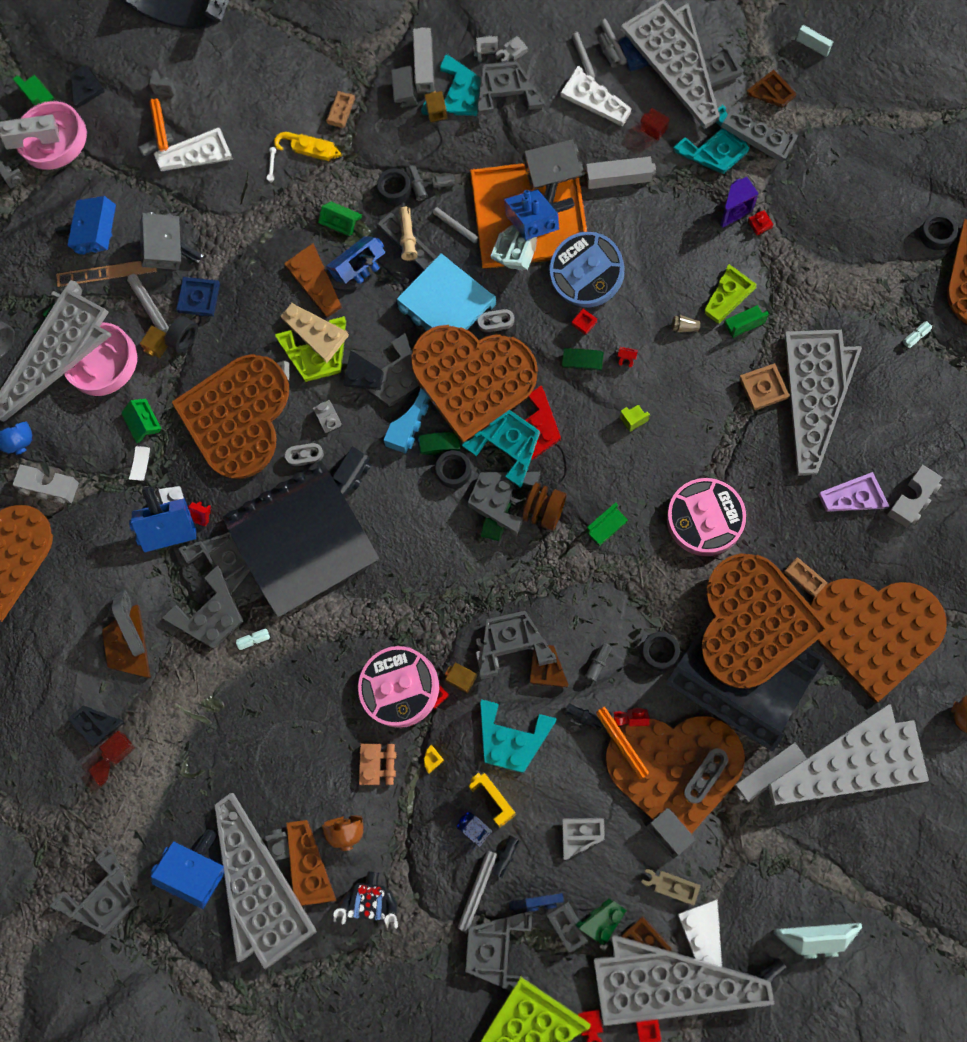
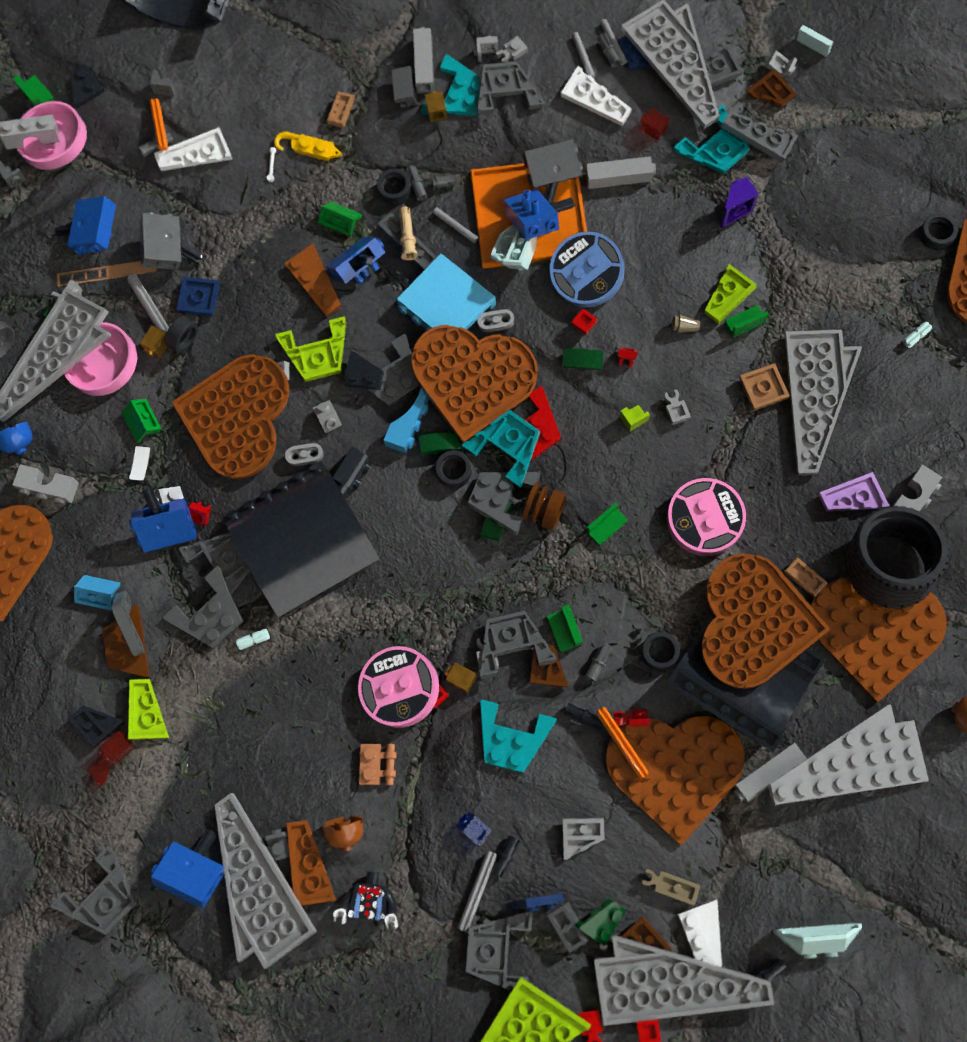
tan wing [281,303,349,363] -> none
yellow tile [424,745,444,774] -> none
yellow panel [469,773,516,828] -> none
dark grey panel [646,808,695,859] -> none
dark grey plate [684,749,728,804] -> none
red tile [748,210,774,235] -> none
none -> dark azure panel [74,575,120,610]
none -> lime wing [128,679,170,740]
none -> green panel [547,605,583,653]
none -> light grey plate [664,390,691,425]
none -> light grey bracket [765,50,797,78]
none -> black tyre [844,506,949,609]

